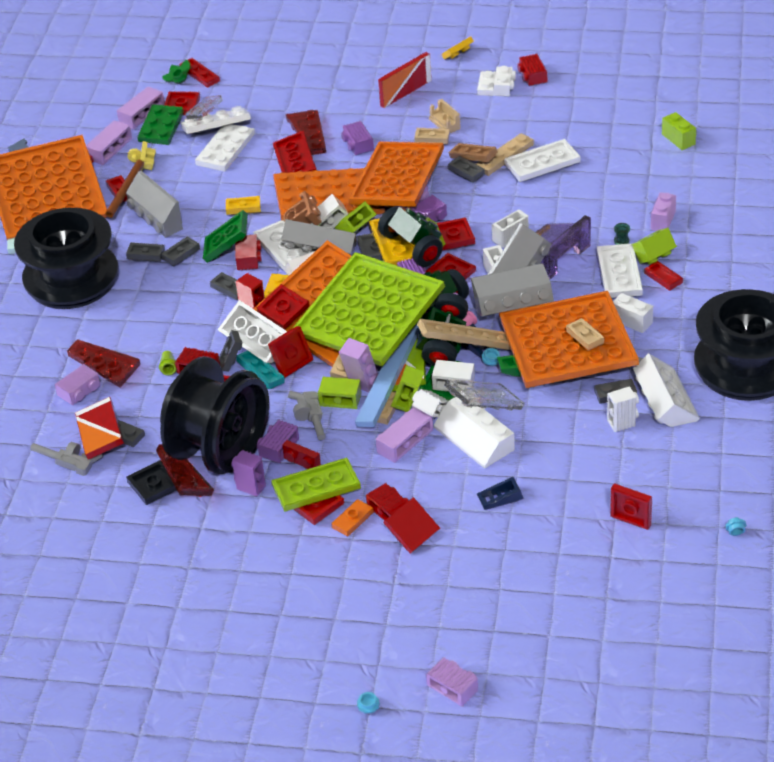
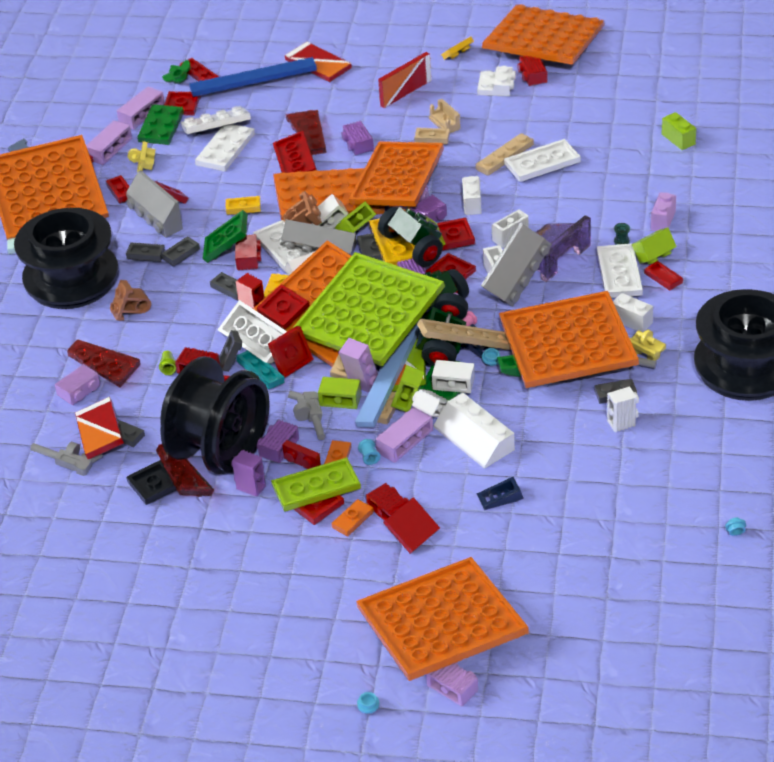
dark orange piece [105,160,144,218] -> none
clear plate [186,95,222,121] -> none
clear plate [444,379,525,411] -> none
dark grey plate [448,156,485,182] -> none
medium nougat plate [449,143,498,162] -> none
light grey slope [471,263,554,316] -> none
tan plate [566,318,604,350] -> none
red tile [610,483,652,530] -> none
white slope [633,353,700,427] -> none
none -> nougat pin [110,280,151,321]
none -> plate [156,181,188,203]
none -> blue tile [189,57,317,97]
none -> tile [285,41,352,82]
none -> orange plate [324,440,352,464]
none -> orange plate [356,557,529,681]
none -> medium azure bush [358,439,381,465]
none -> white brick [462,176,482,215]
none -> orange plate [482,4,604,65]
none -> light yellow hips [630,329,666,361]

